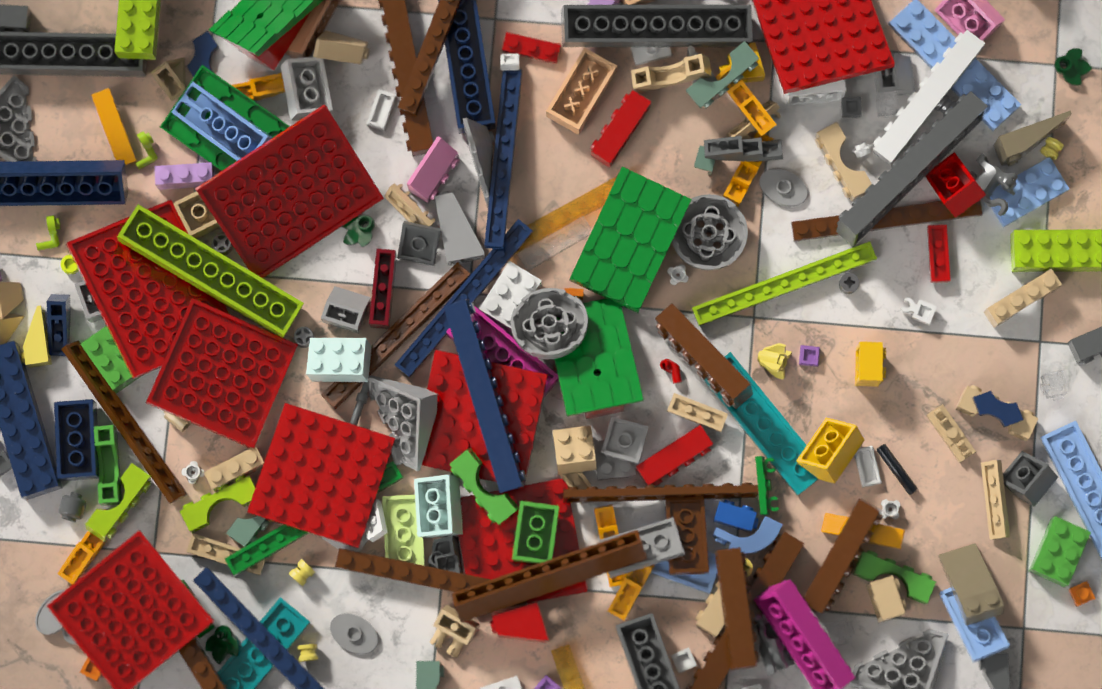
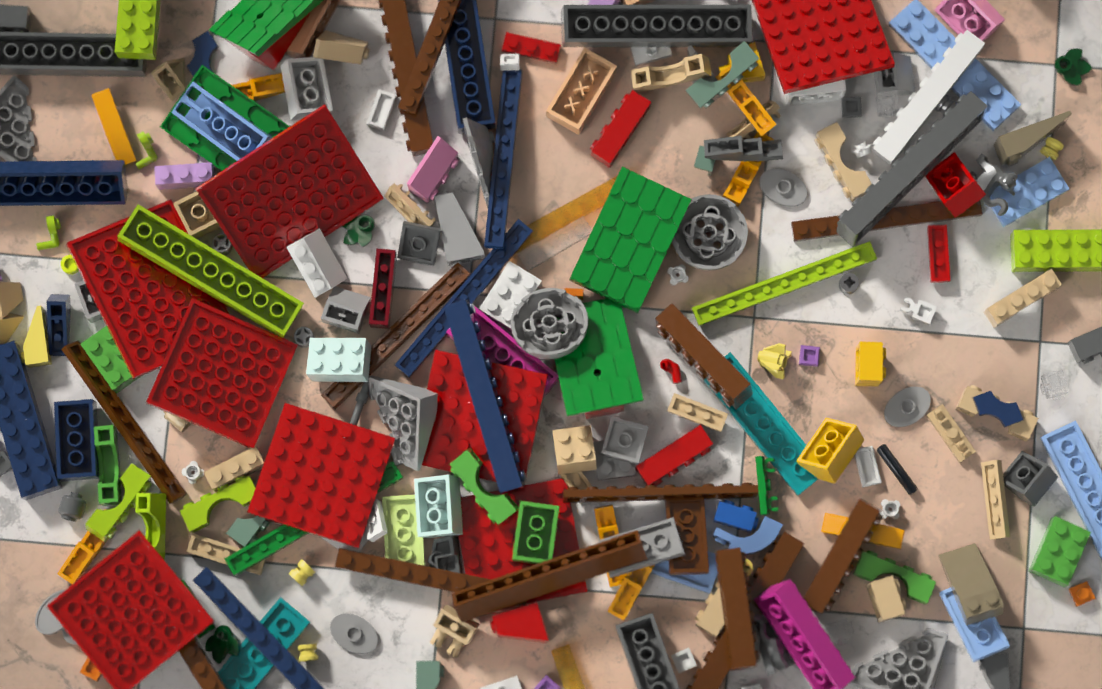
none -> lime arch [135,493,166,560]
none -> white slope [286,228,347,297]
none -> light grey piece [884,387,931,427]

